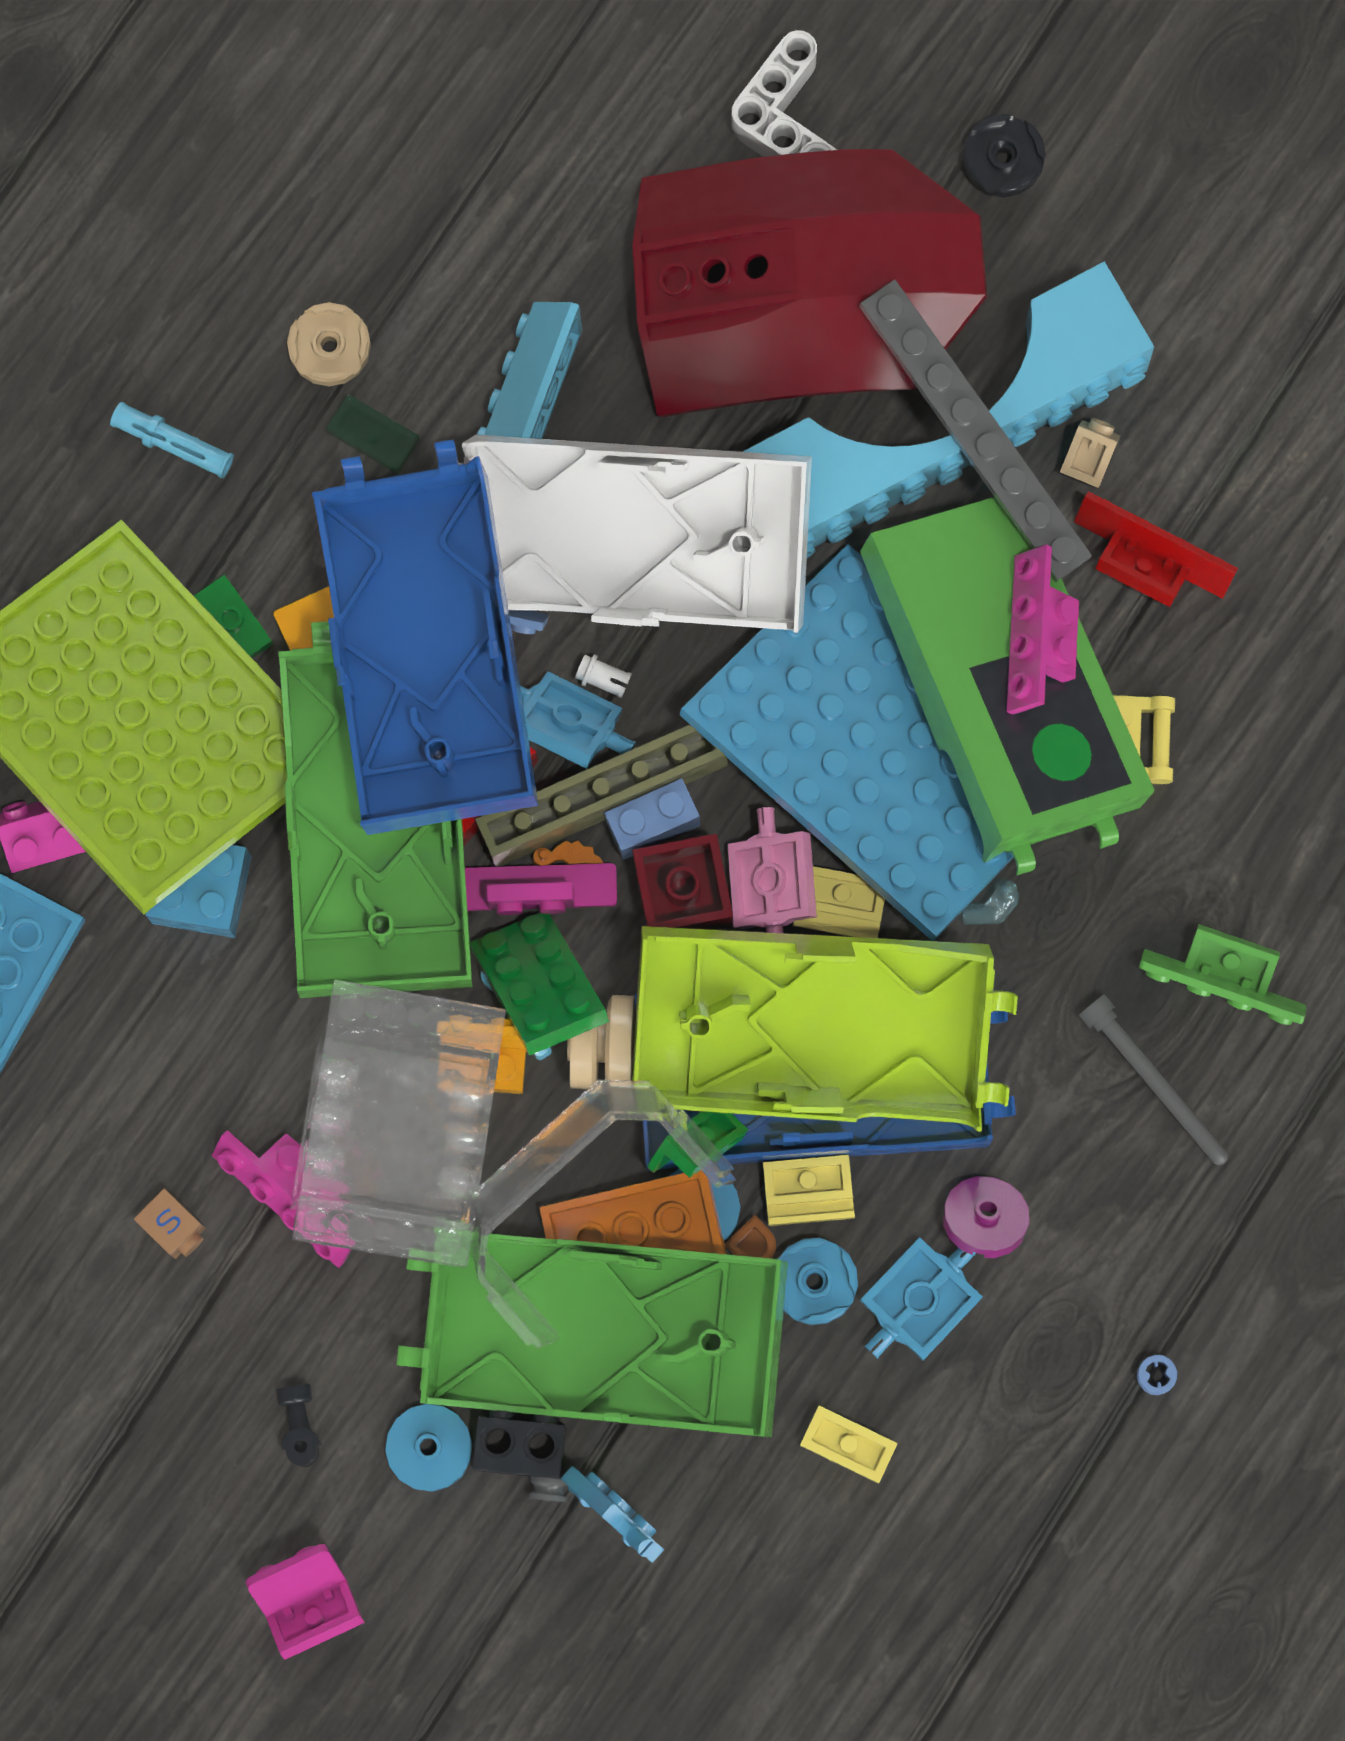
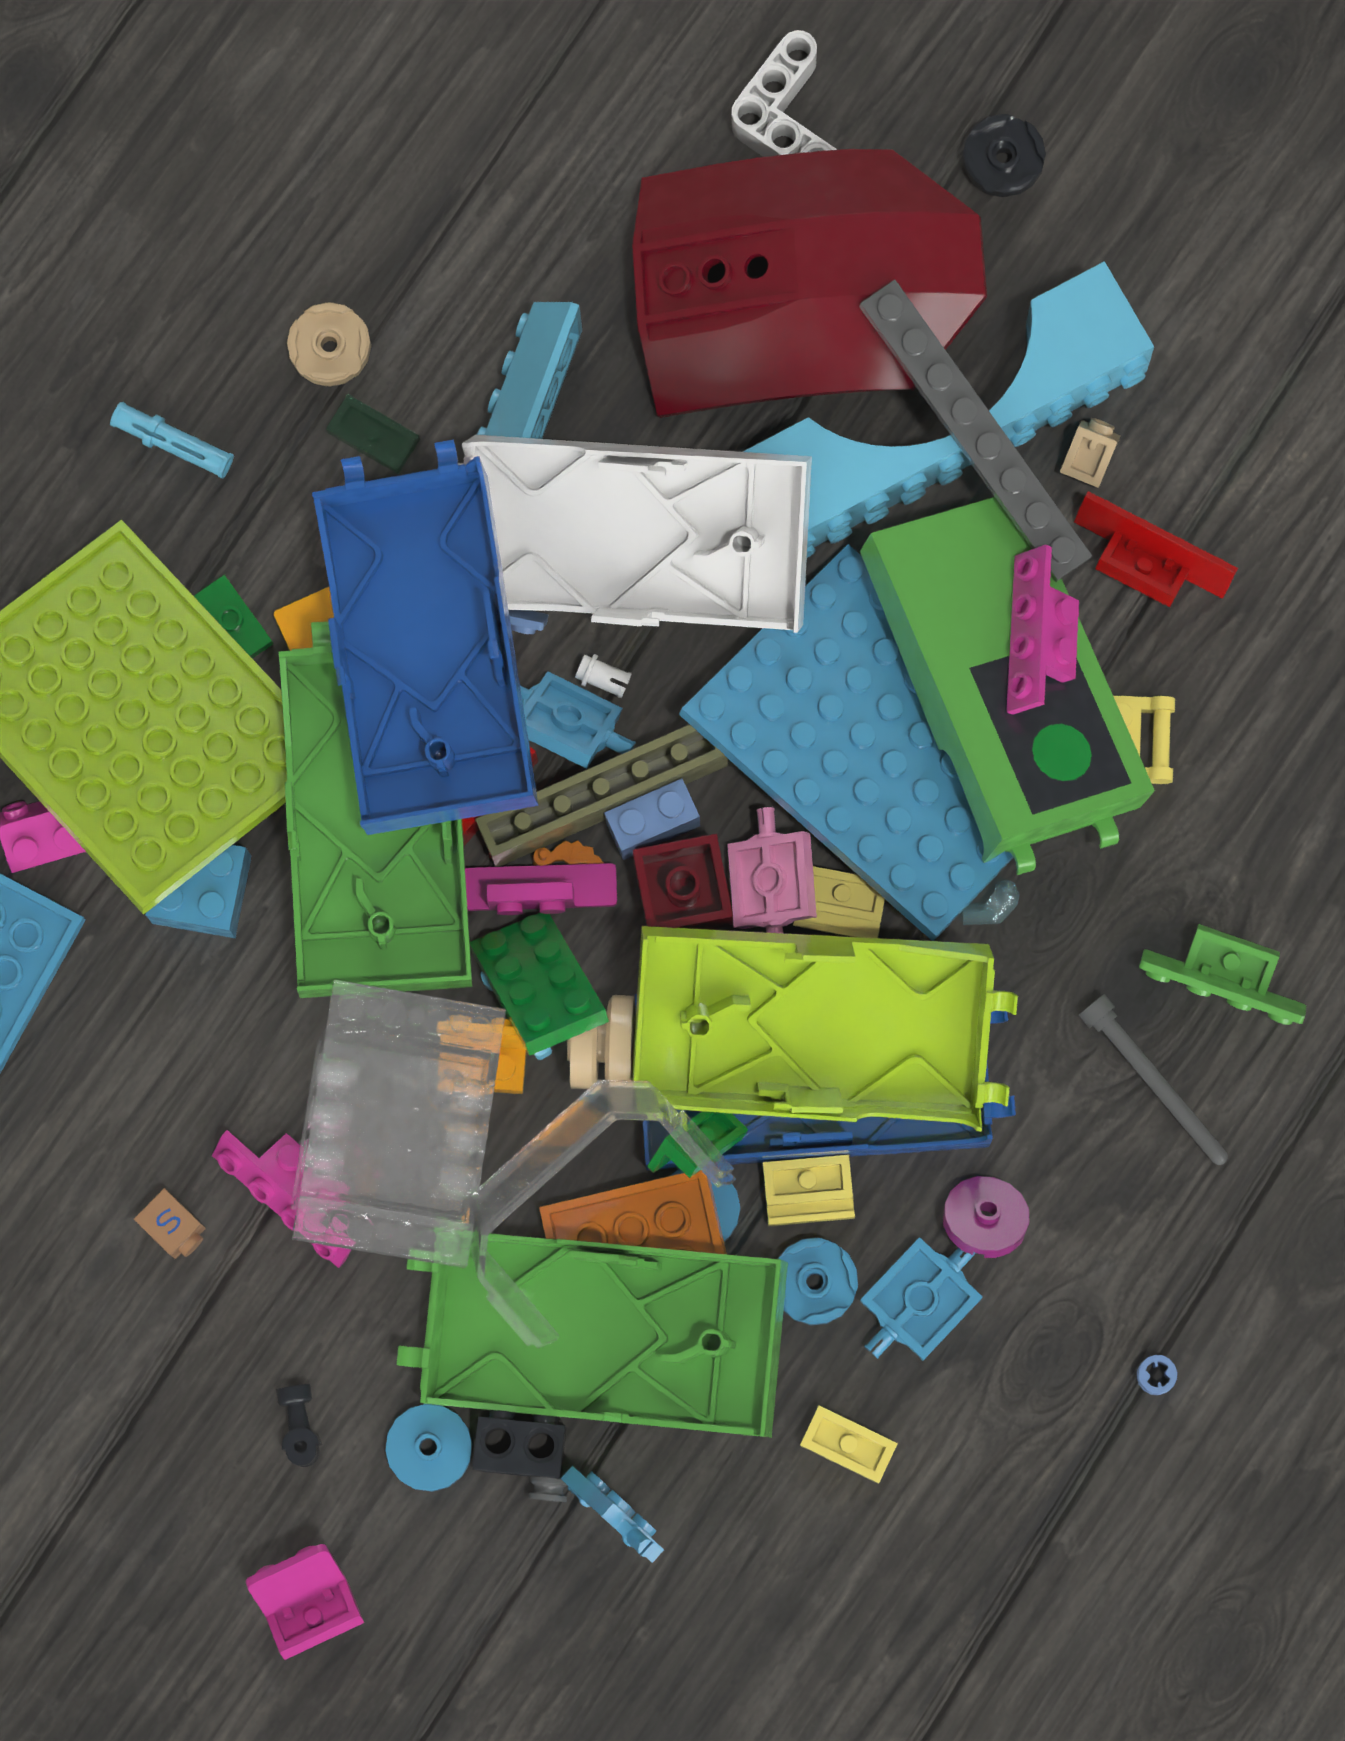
dark orange tile [725,1215,776,1259] -> none

